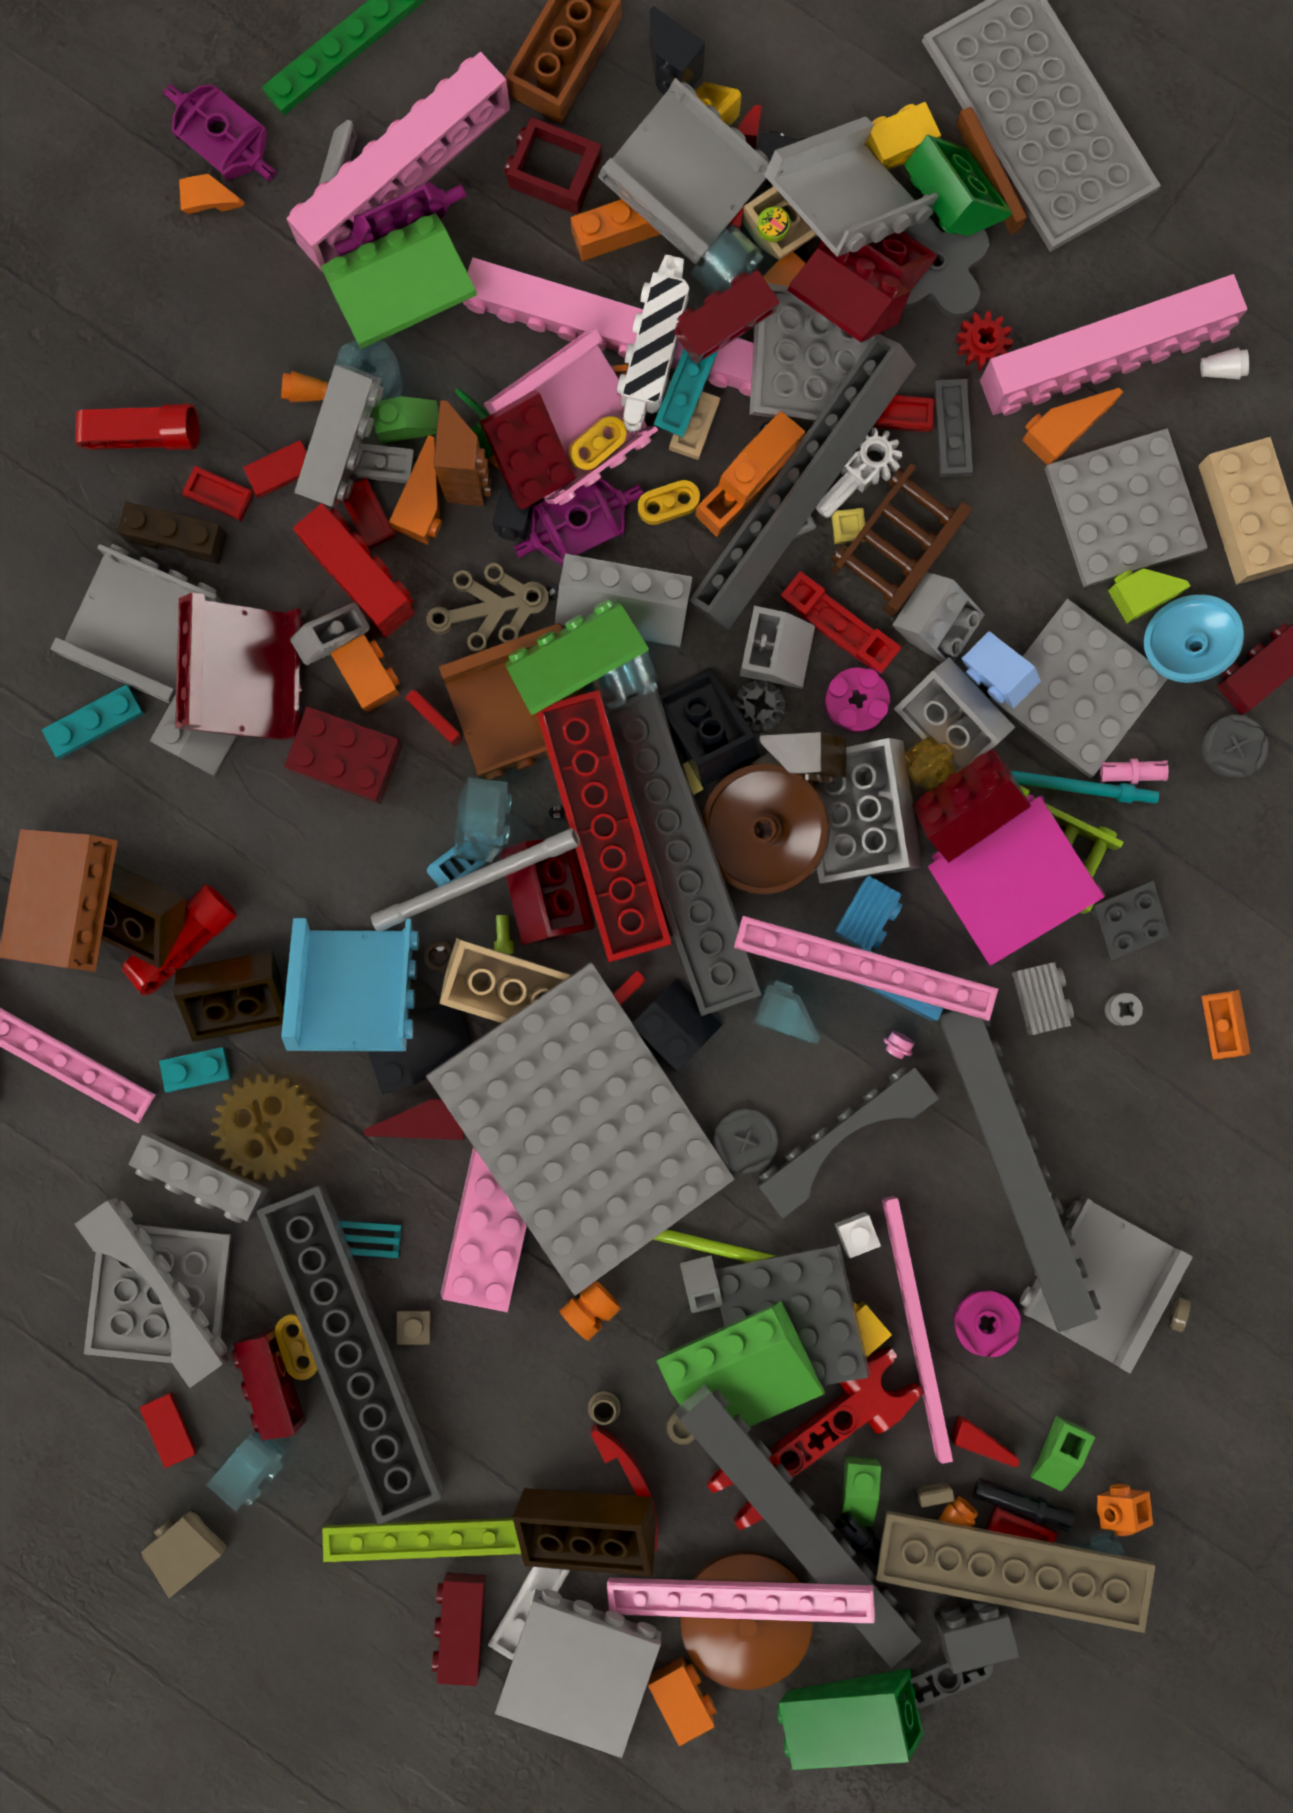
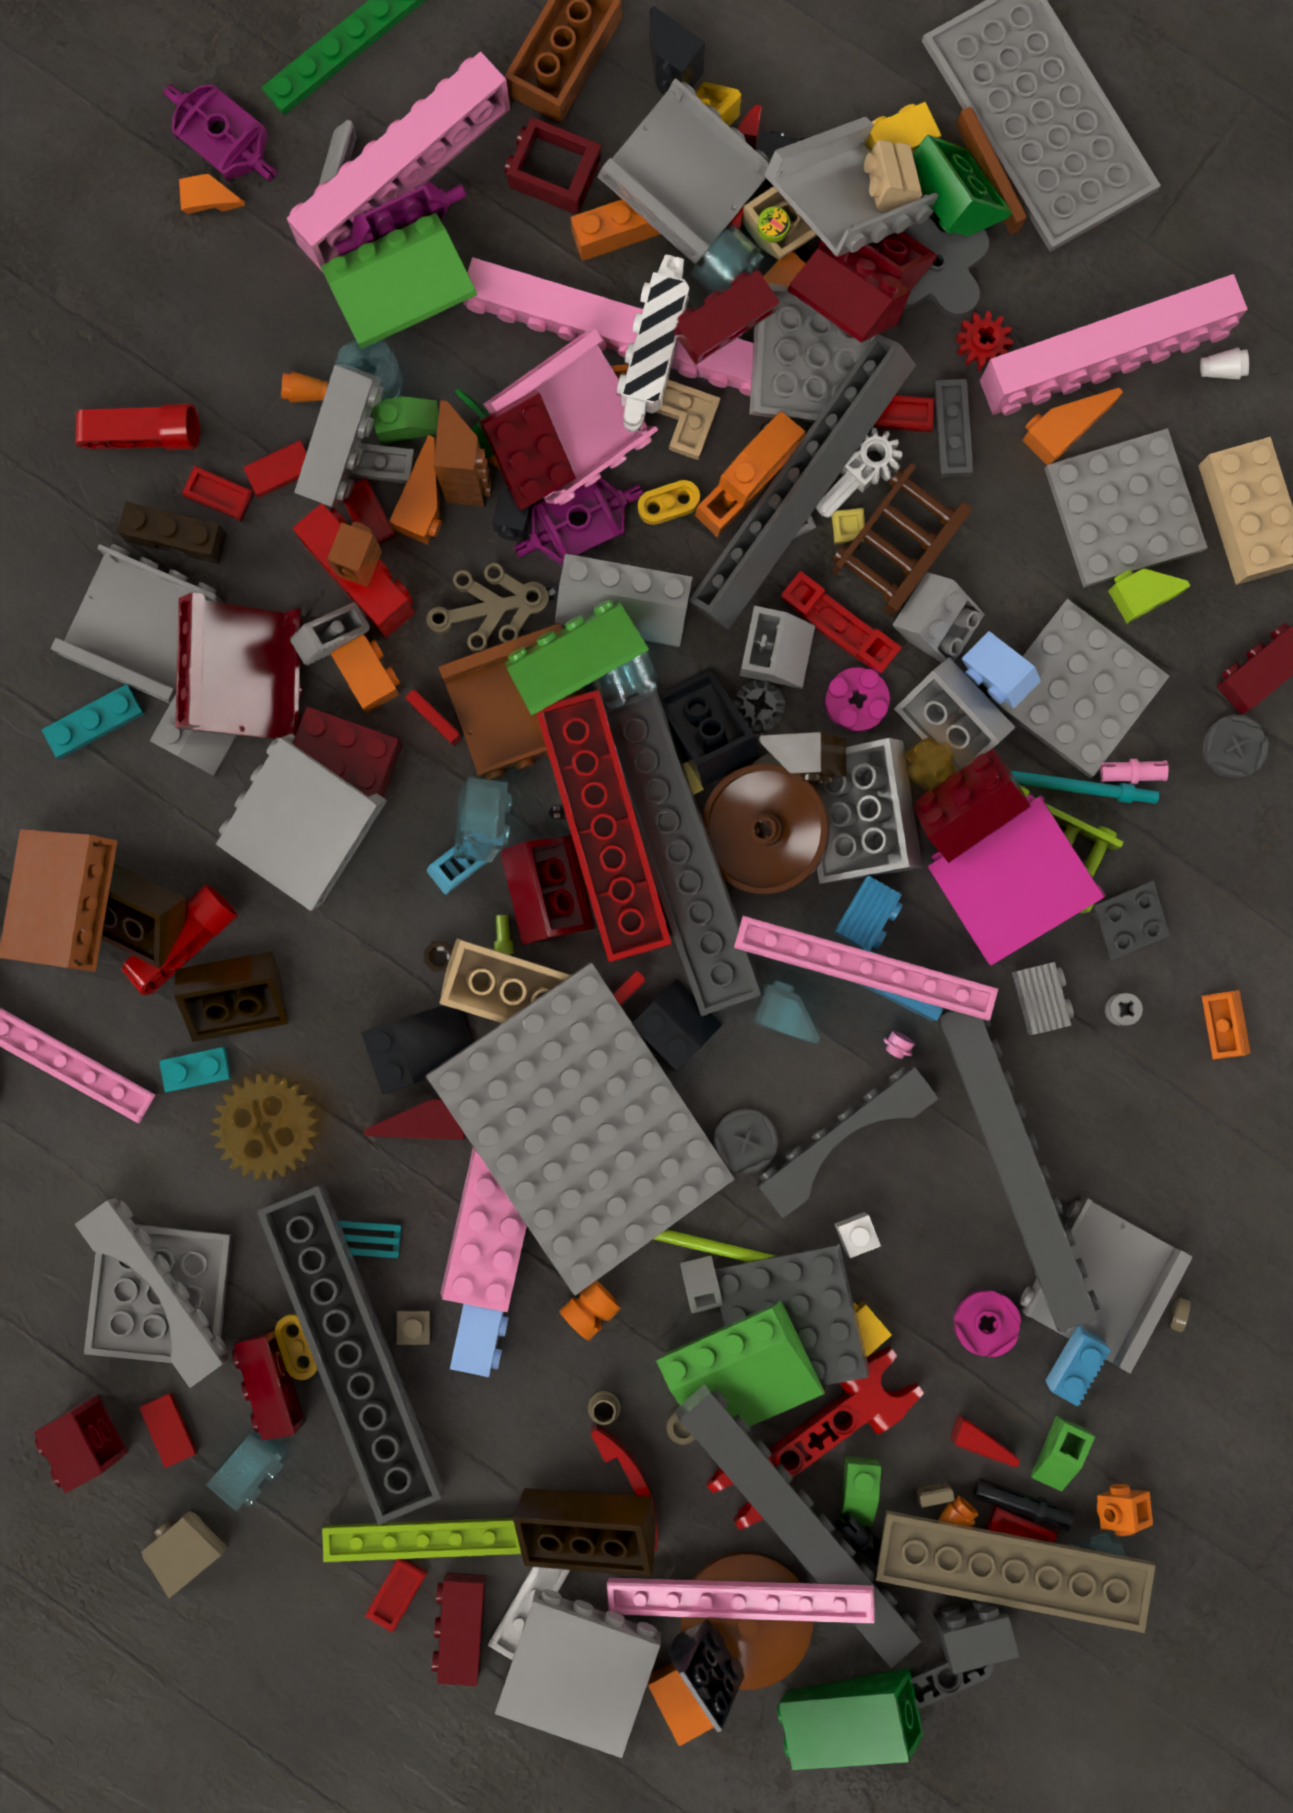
light grey brick [128,1133,269,1223] -> none
medium azure panel [281,918,419,1051] -> none
light grey piece [371,828,580,932] -> none
yellow plate [568,416,627,470] -> none
teal plate [653,349,719,438] -> none
bright pink tile [882,1196,953,1464] -> none
medium azure dish [1144,595,1244,683] -> none
none -> dark red brick [34,1394,128,1494]
none -> light grey panel [216,734,387,911]
none -> dark orange brick [327,522,382,587]
none -> red tile [365,1559,428,1633]
none -> light blue brick [450,1304,509,1377]
none -> black slope [668,1619,745,1732]
none -> tan brick [864,140,922,213]
none -> dark azure brick [1045,1325,1111,1406]

